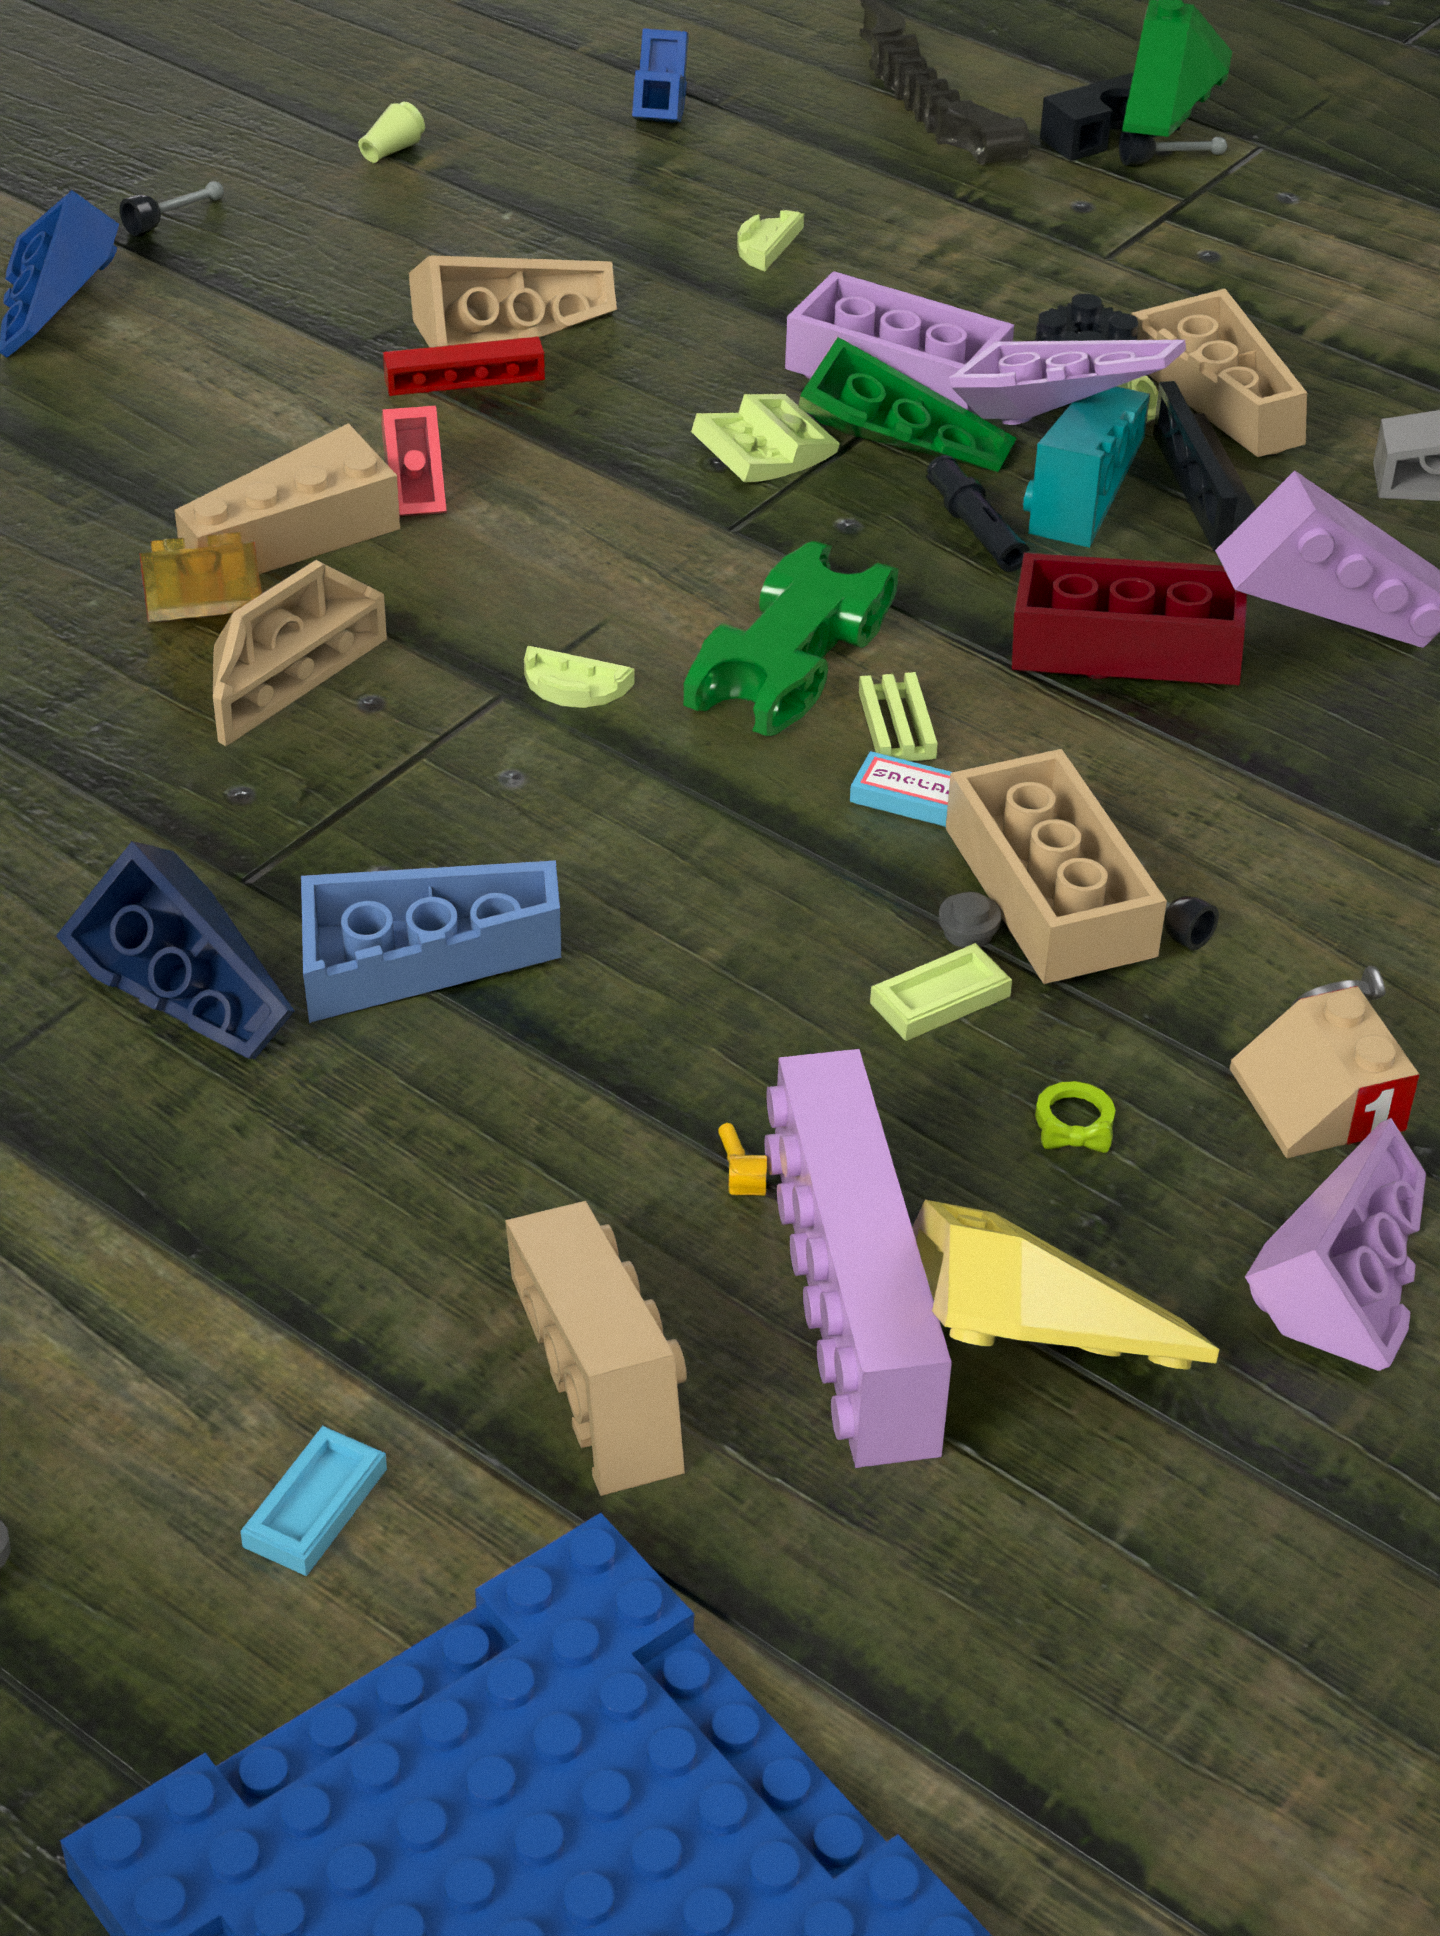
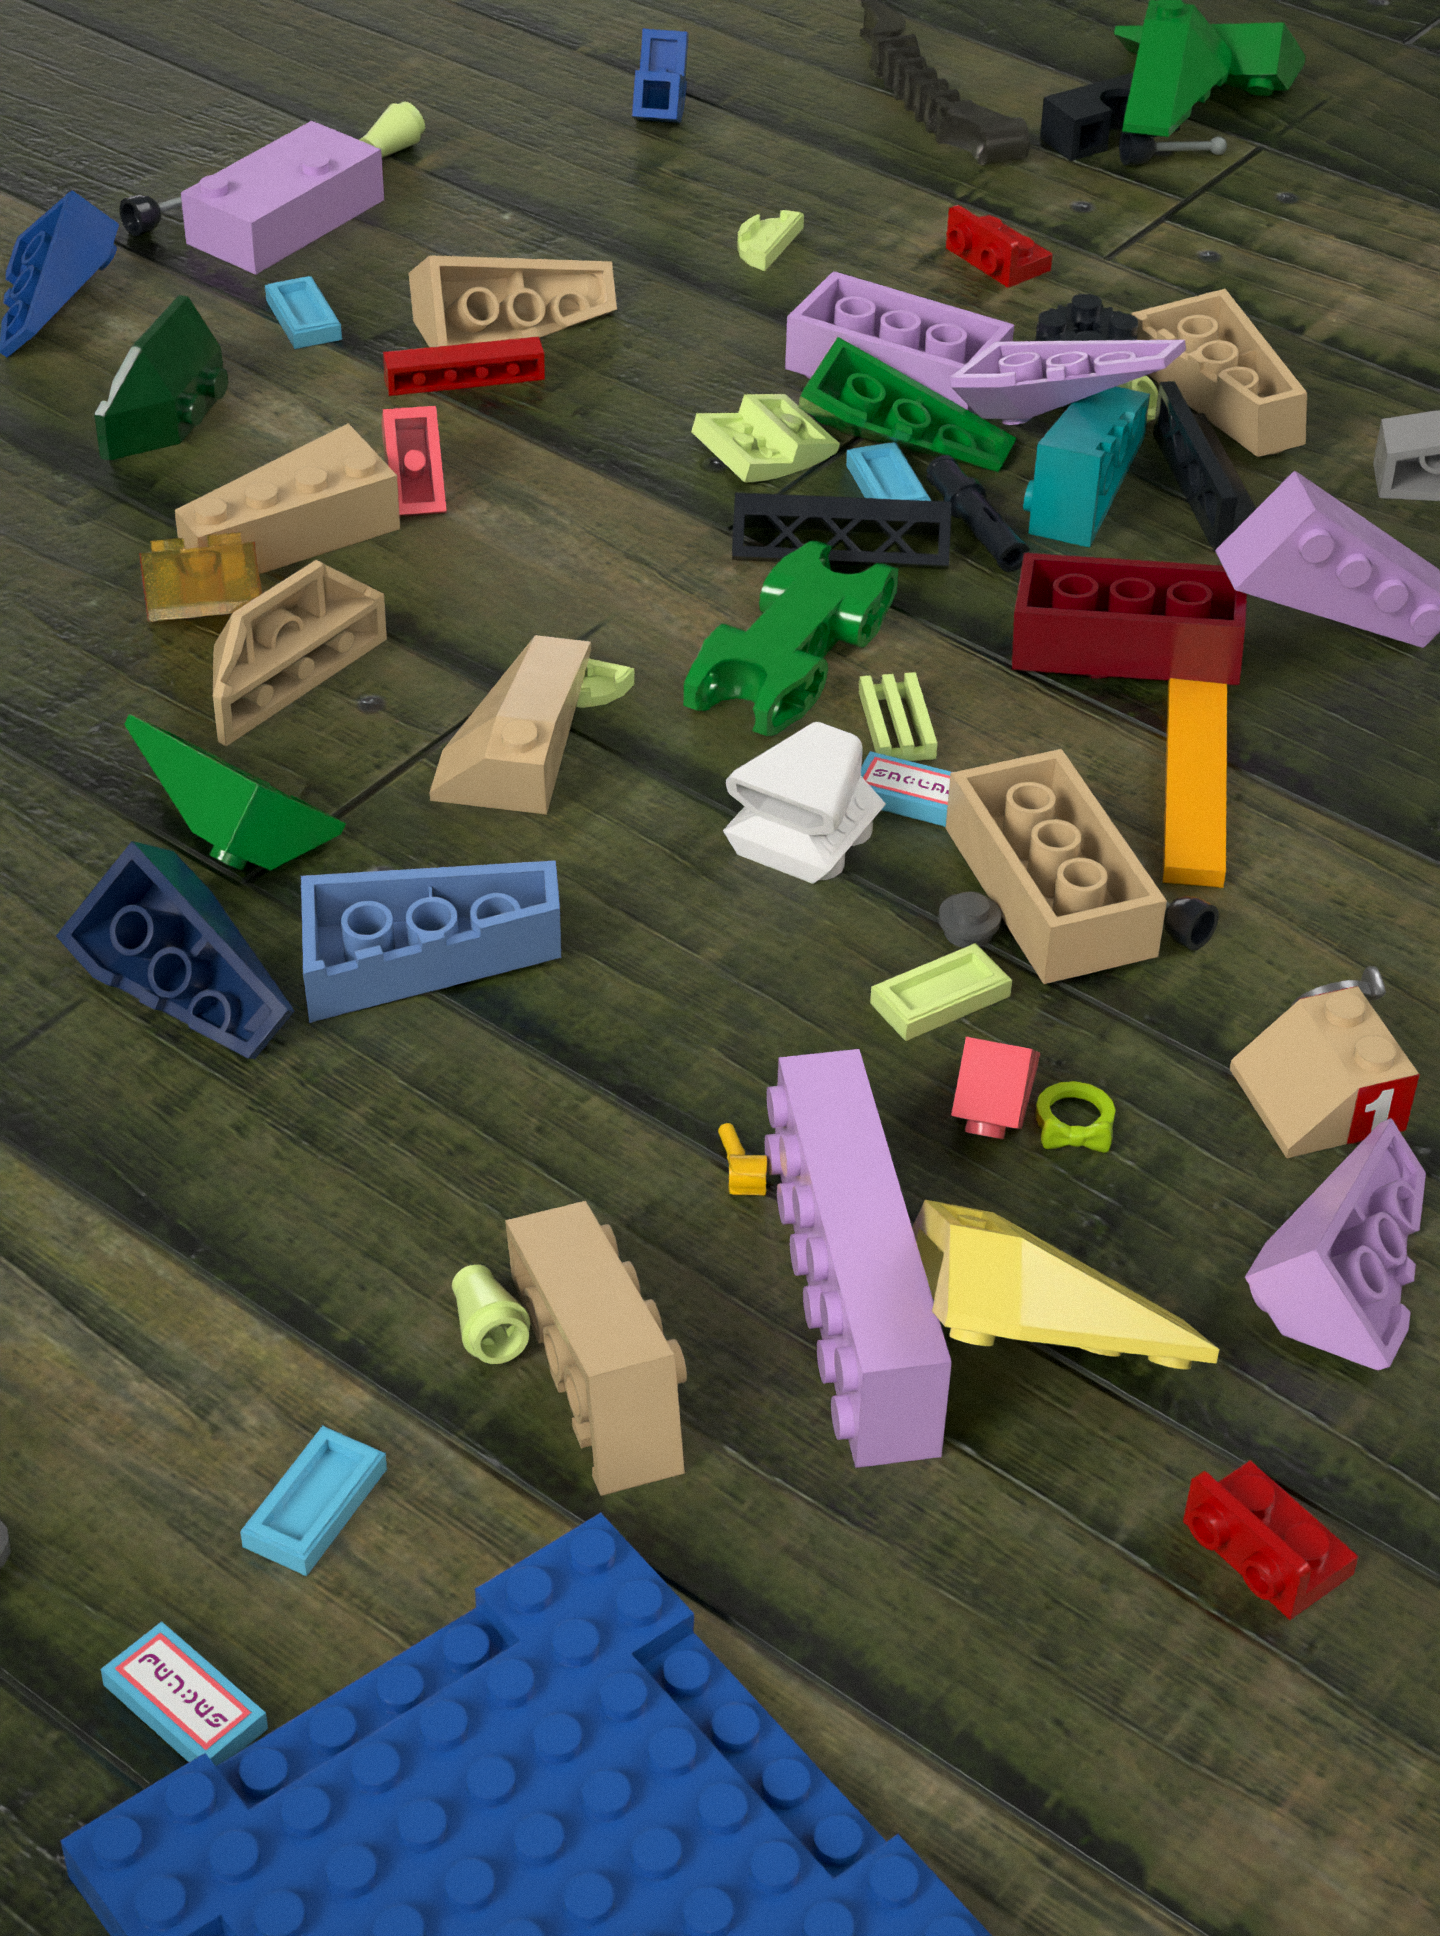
none -> dark green wedge [94,295,228,461]
none -> tile [101,1621,268,1766]
none -> green wedge [124,714,346,871]
none -> lavender brick [181,121,384,275]
none -> medium azure tile [265,276,342,349]
none -> tan wedge [430,635,591,815]
none -> yellowish green cone [452,1264,530,1364]
none -> white piece [723,722,886,884]
none -> black fence [732,492,951,569]
none -> medium azure tile [846,442,931,501]
none -> red bracket [946,205,1053,288]
none -> coral slope [951,1037,1040,1139]
none -> green wedge [1114,23,1306,96]
none -> light orange tile [1162,678,1227,888]
none -> red bracket [1183,1460,1359,1620]

